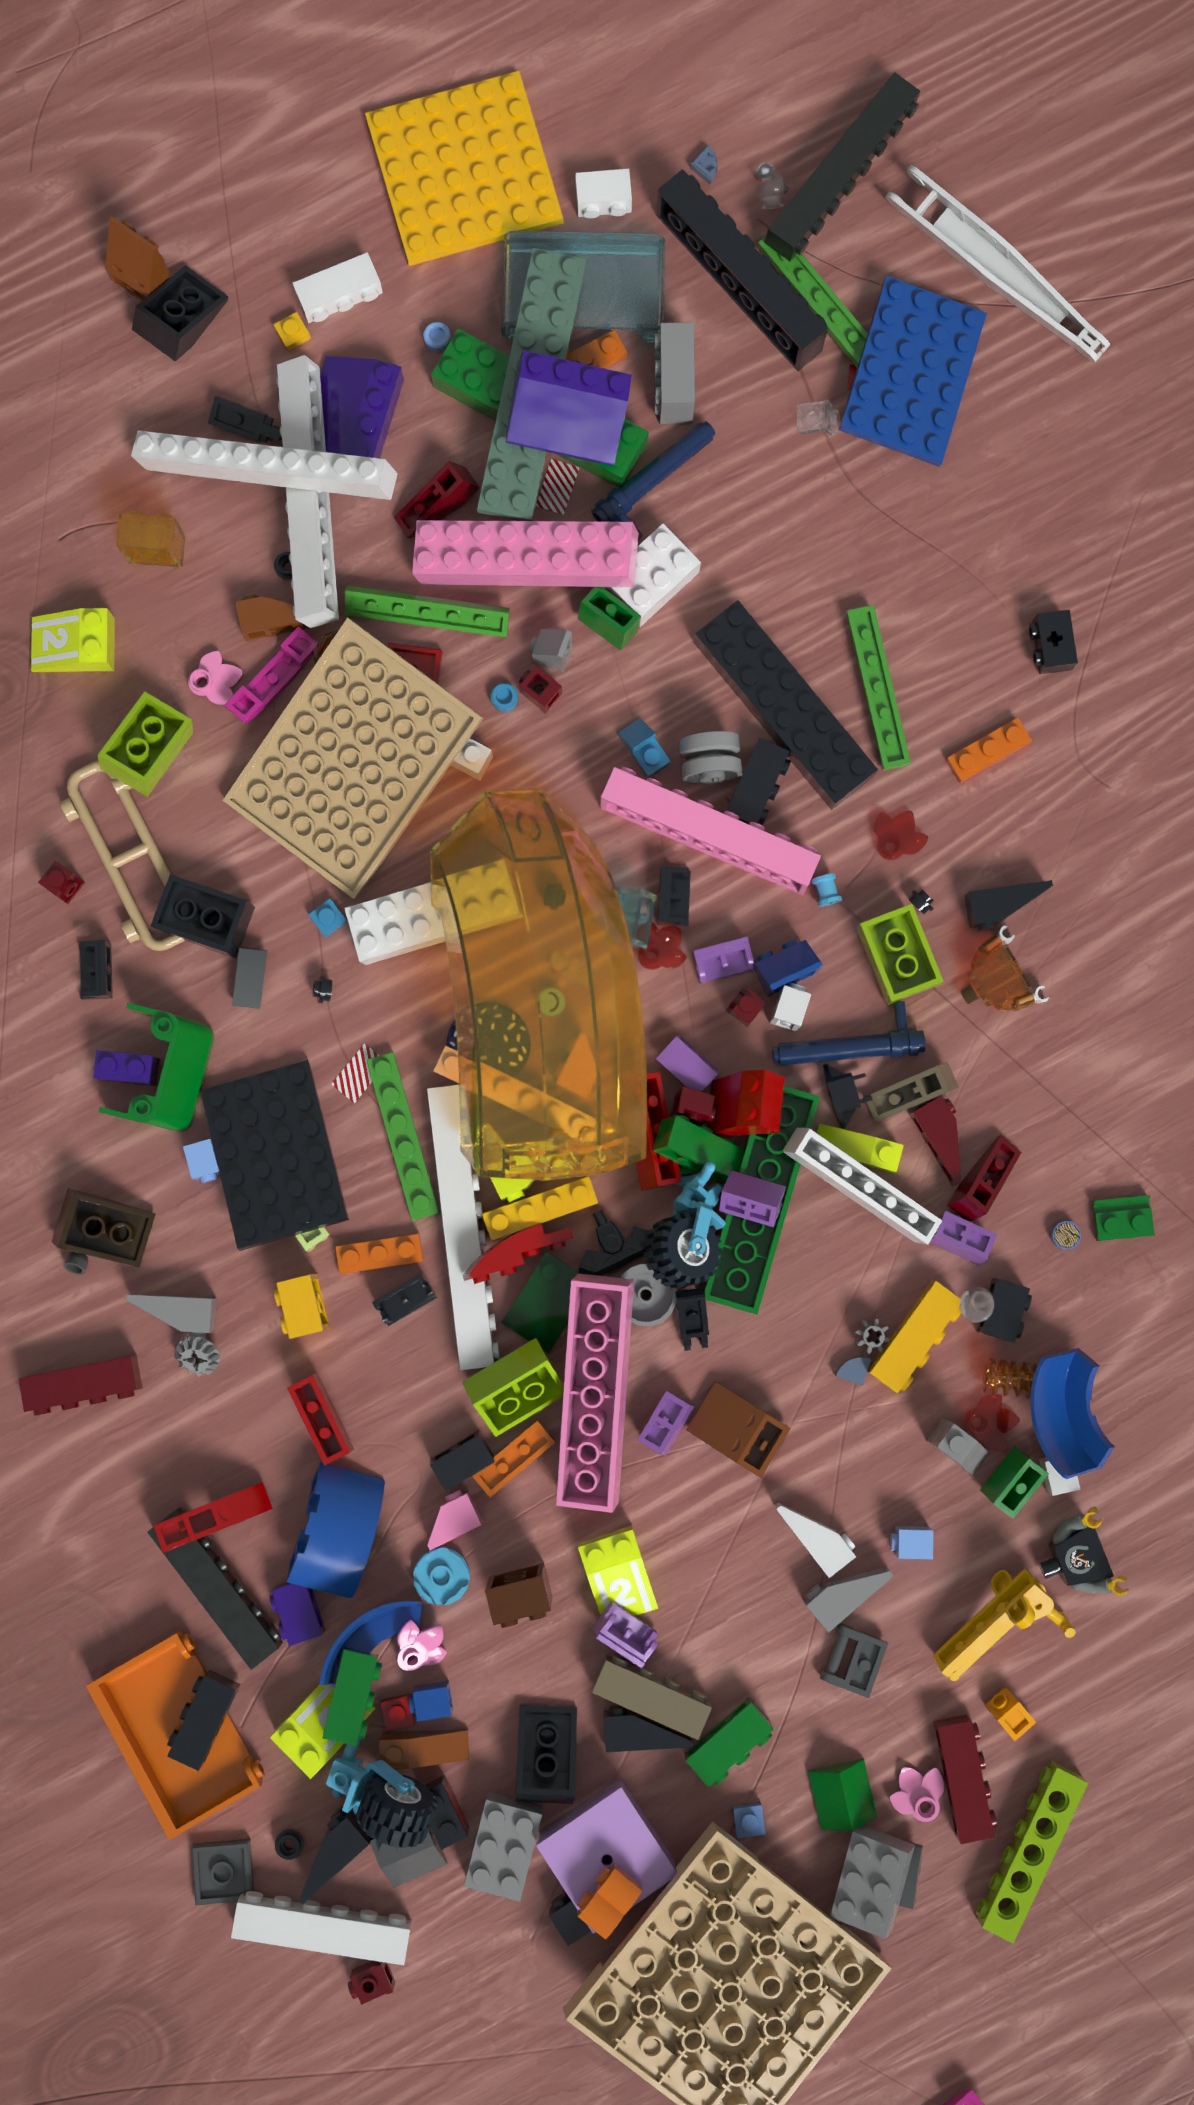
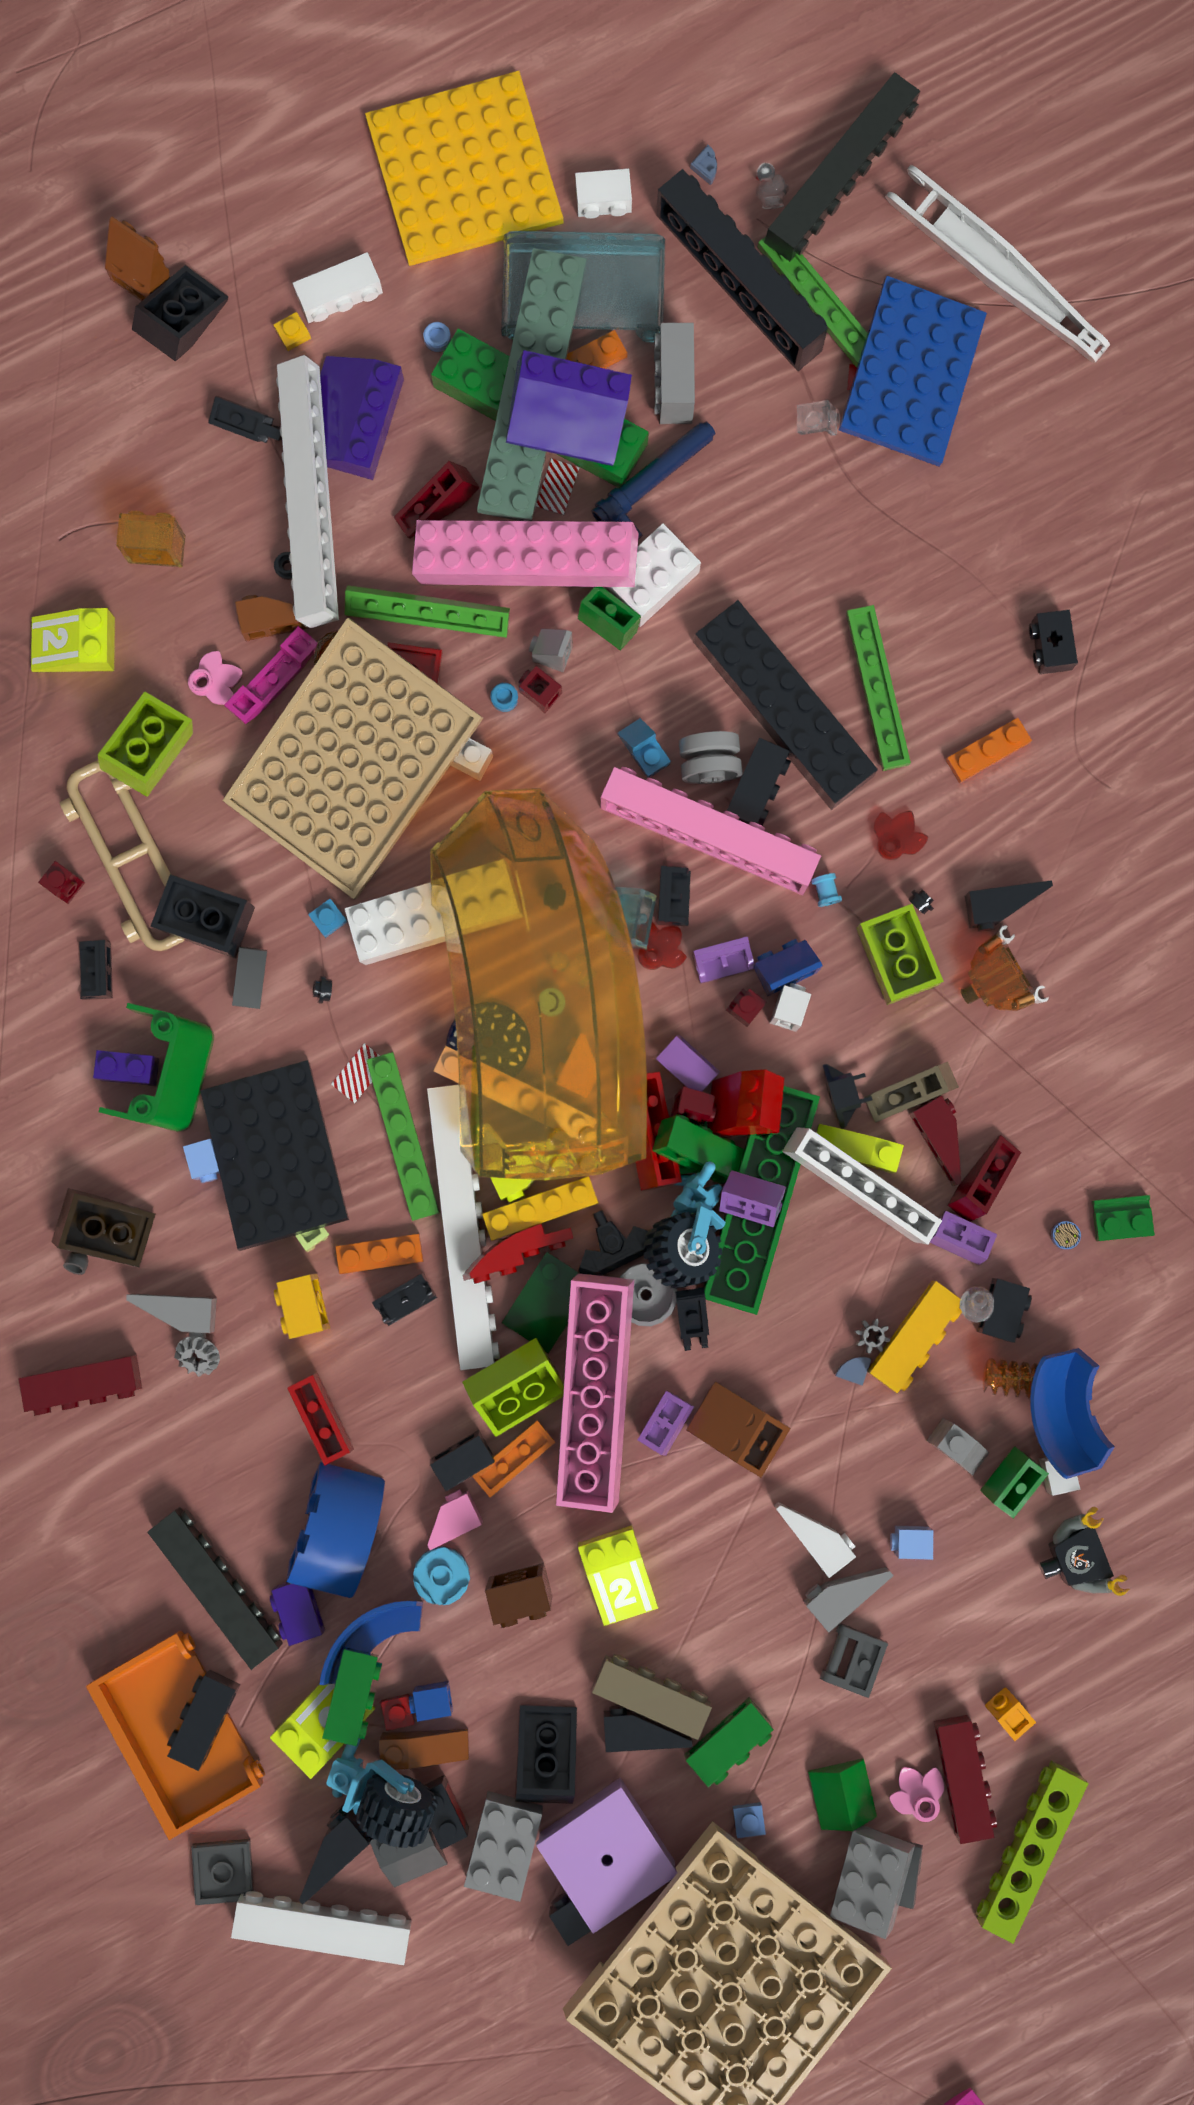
white brick [131,431,398,500] -> none
red slope [153,1482,273,1553] -> none
black plate [275,1829,304,1860] -> none
dark red brick [348,1960,396,2005] -> none
bright pink plate [397,1619,447,1671] -> none
orange brick [577,1863,642,1940] -> none
medium lavender hinge [593,1601,658,1668] -> none
dark blue cylinder [772,1001,925,1066] -> none
yellow piece [933,1569,1076,1681] -> none
clear red plate [963,1394,1020,1451] -> none

